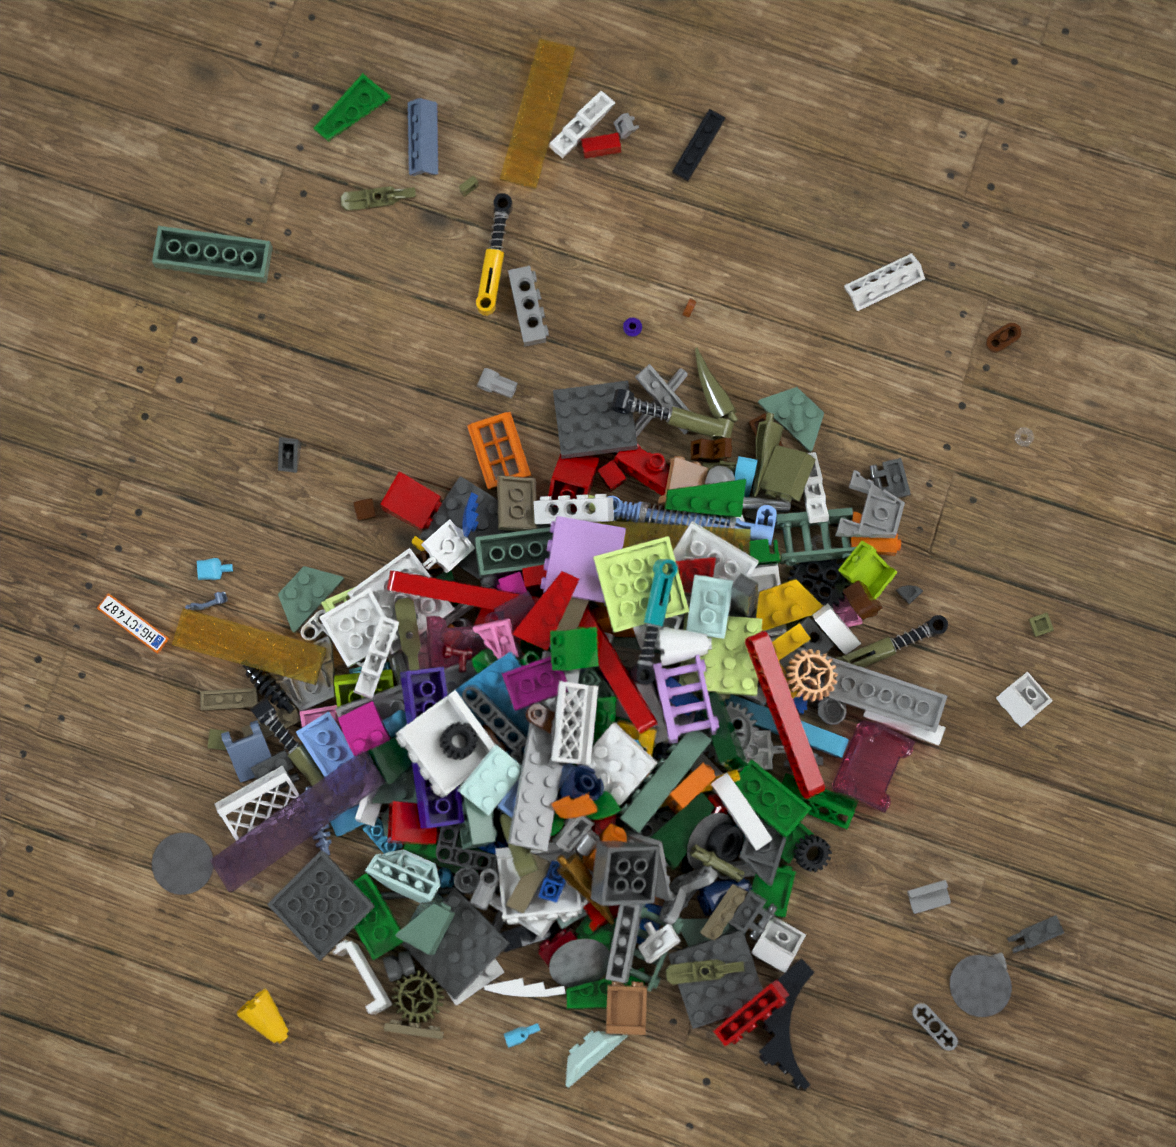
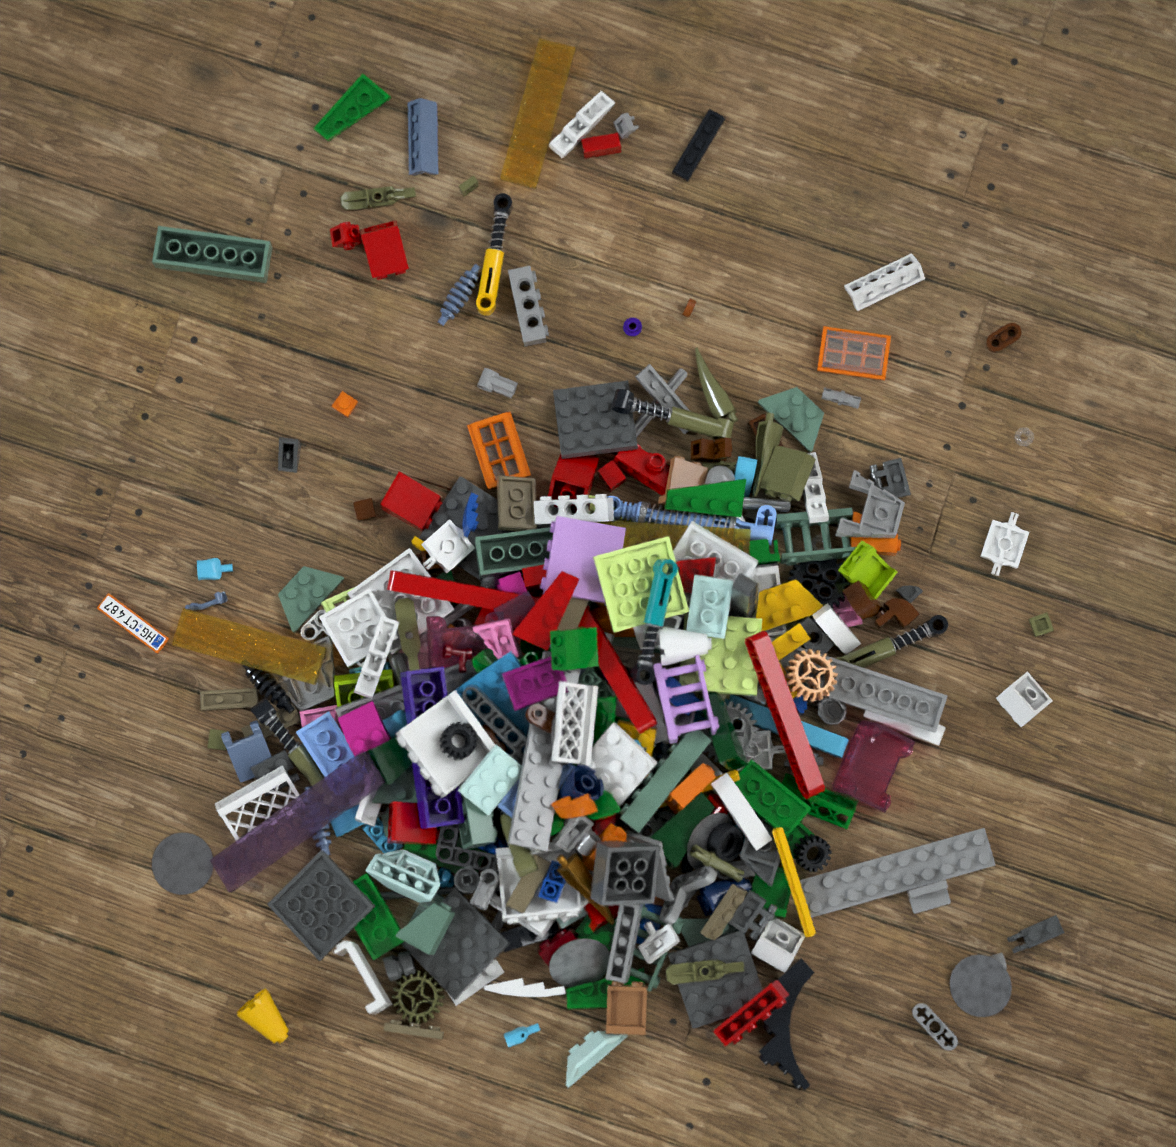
none -> red brick [330,222,362,250]
none -> orange plate [332,391,358,418]
none -> red slope [360,220,409,280]
none -> sand blue piece [438,264,481,326]
none -> yellow axle [772,827,816,937]
none -> light grey plate [800,828,996,918]
none -> clear piece [817,326,891,381]
none -> light grey pin [821,387,861,409]
none -> reddish brown brick [874,598,920,629]
none -> white plate [980,512,1029,576]

